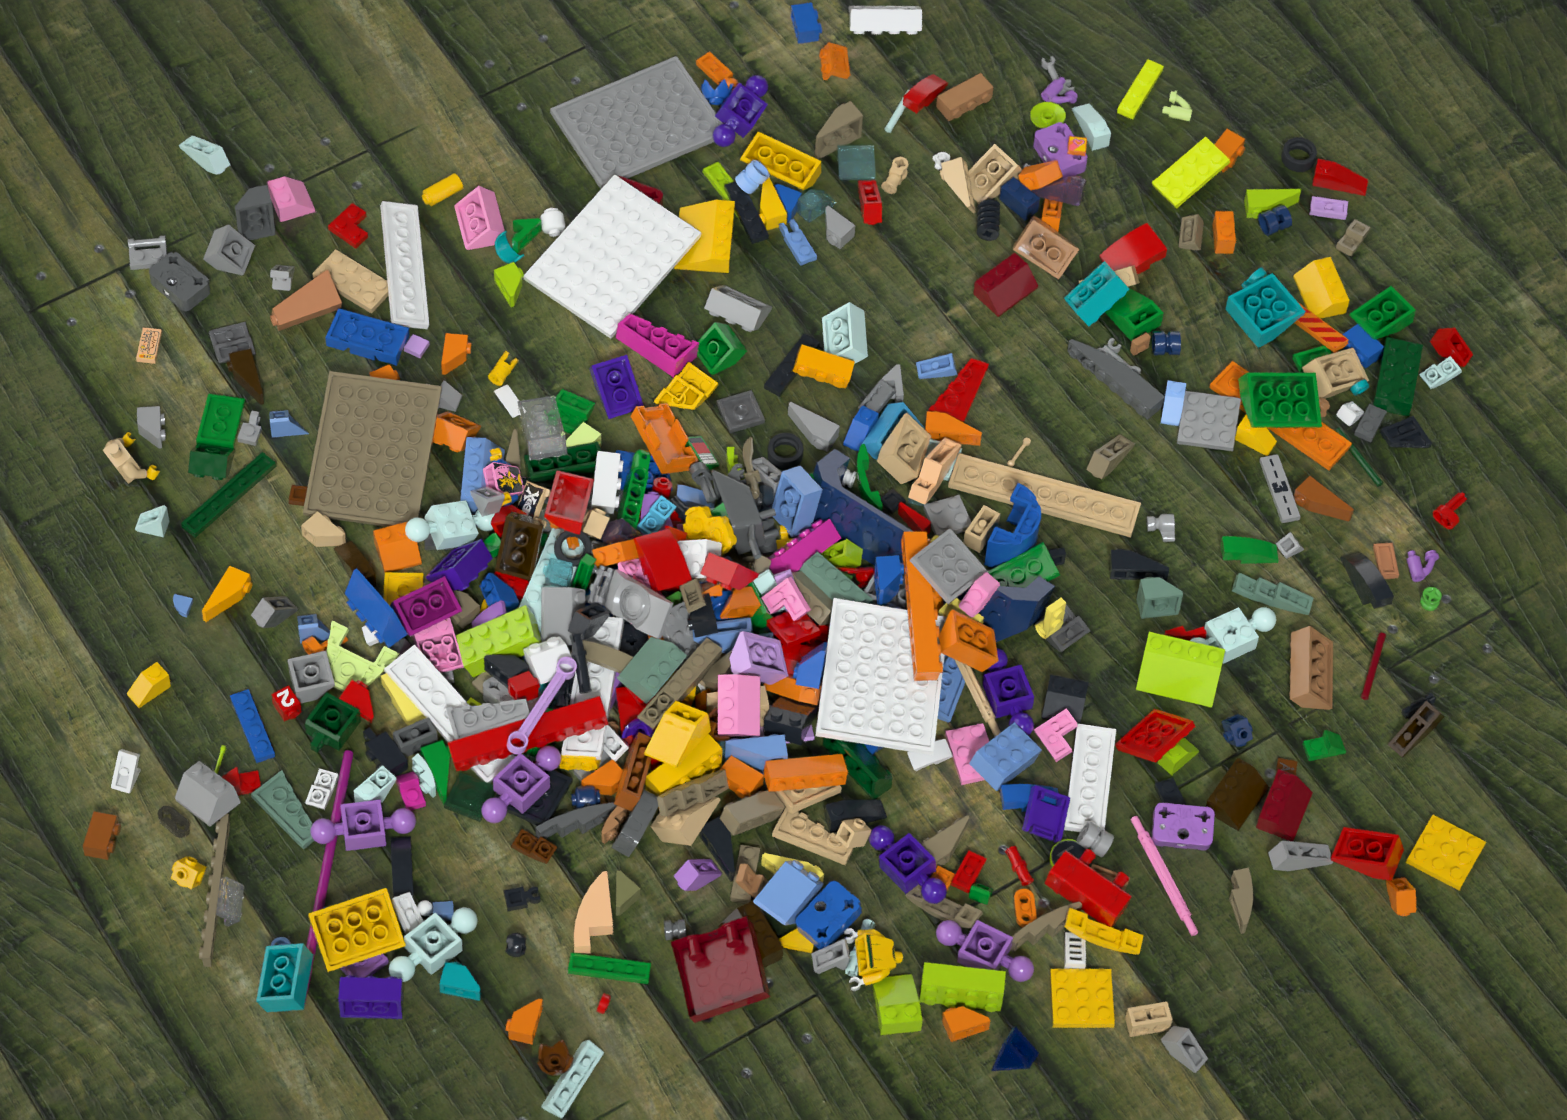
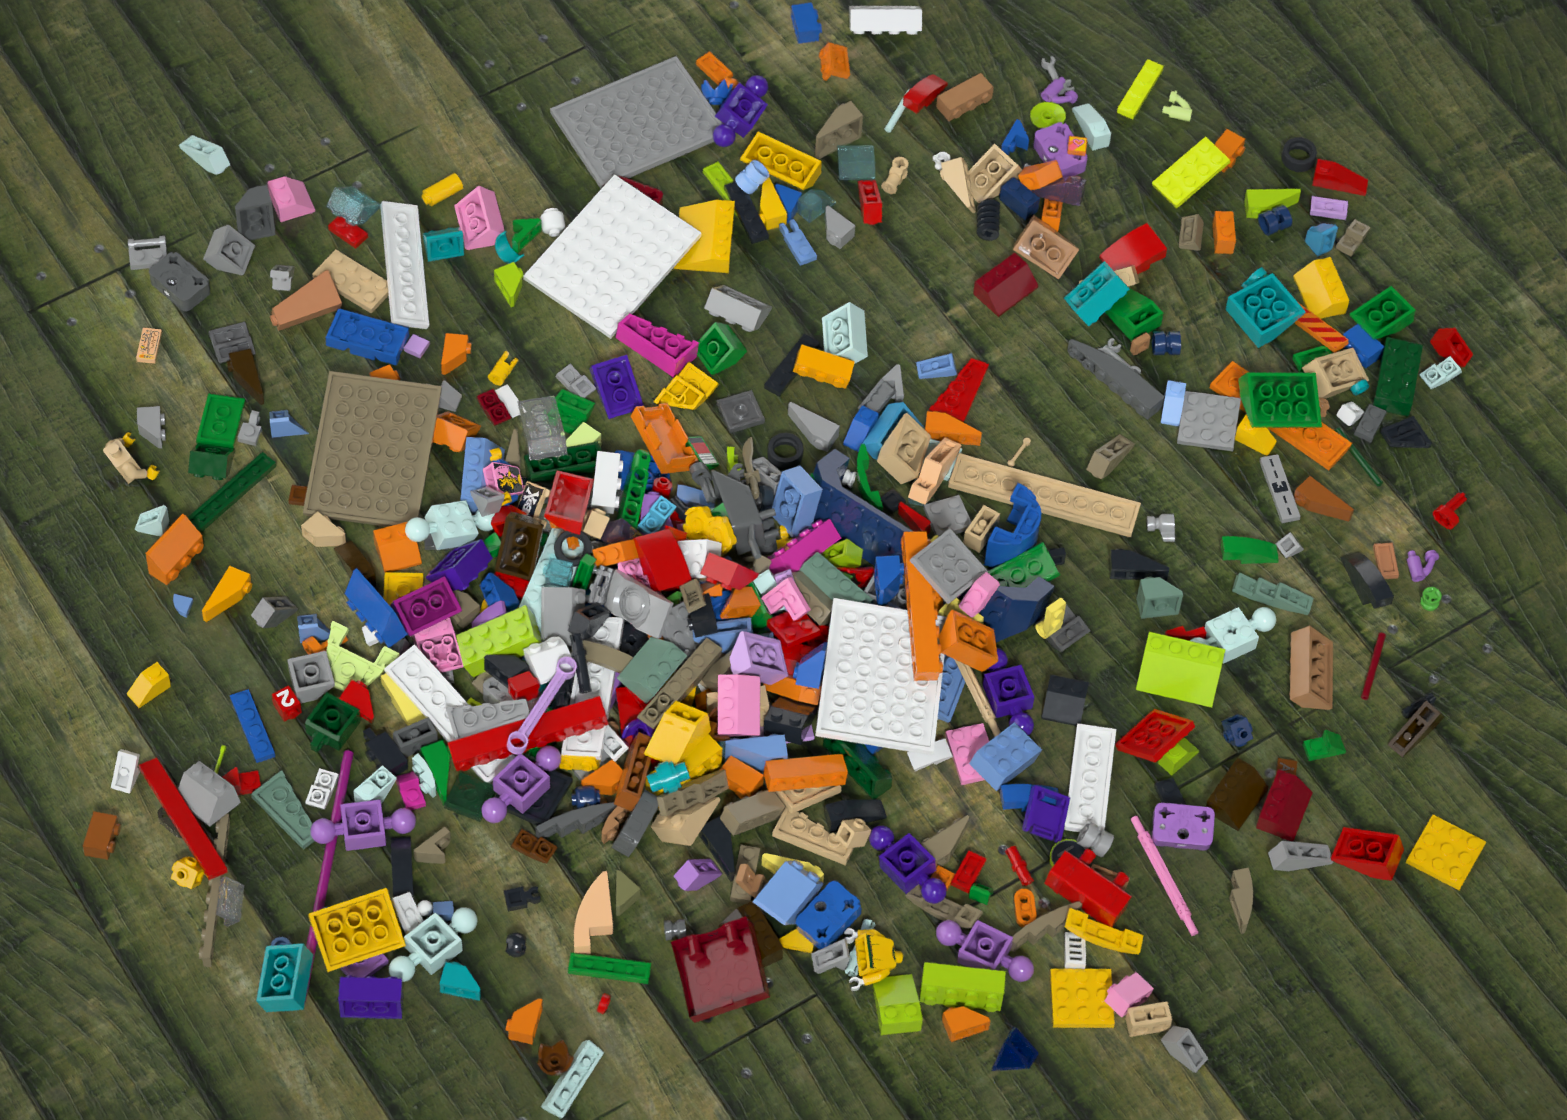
bright pink plate [1034,708,1078,762] -> none
orange slope [1386,878,1416,916] -> none
none -> red tile [139,758,227,880]
none -> orange slope [146,514,204,585]
none -> clear light blue slope [326,187,381,226]
none -> dark tan slope [414,827,451,864]
none -> teal slope [423,227,464,261]
none -> dark red slope [476,389,511,426]
none -> light grey slope [555,364,596,398]
none -> teal piece [646,761,690,794]
none -> blue slope [1001,119,1029,155]
none -> bright pink brick [1105,972,1154,1017]
none -> dark azure slope [1305,223,1338,257]

